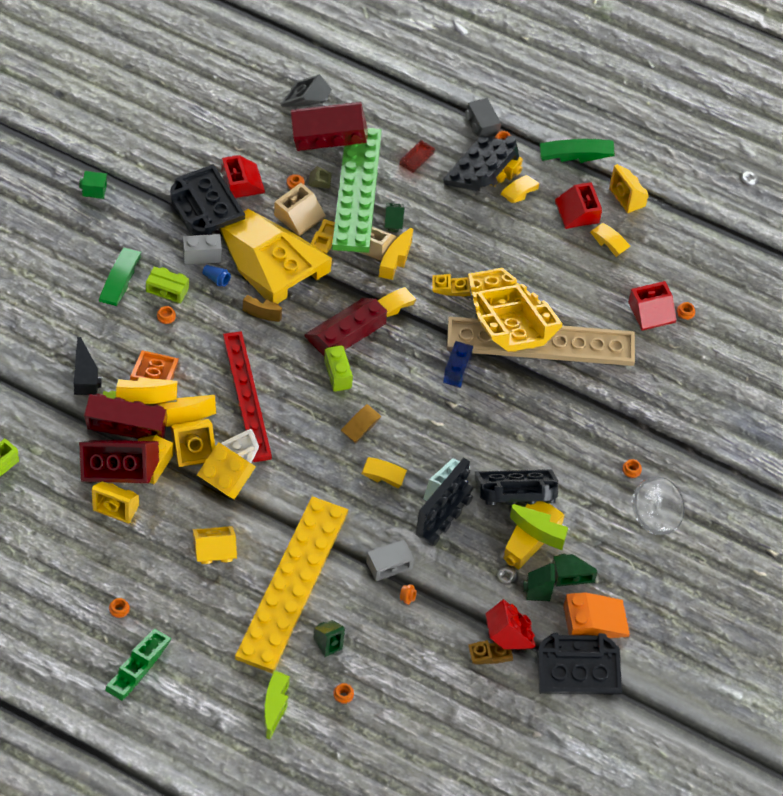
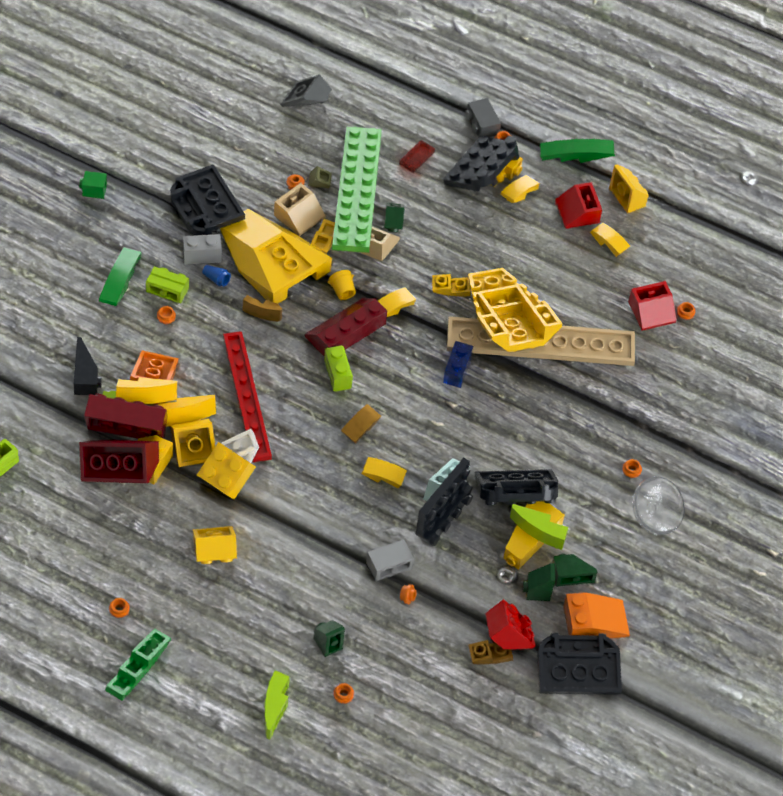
yellow slope [92,481,139,524] -> none
red slope [221,155,265,198] -> none
yellow plate [235,496,349,674] -> none
dark red slope [291,102,368,151] -> none
yellow slope [379,228,414,280] -> none
none -> yellow piece [328,270,356,300]

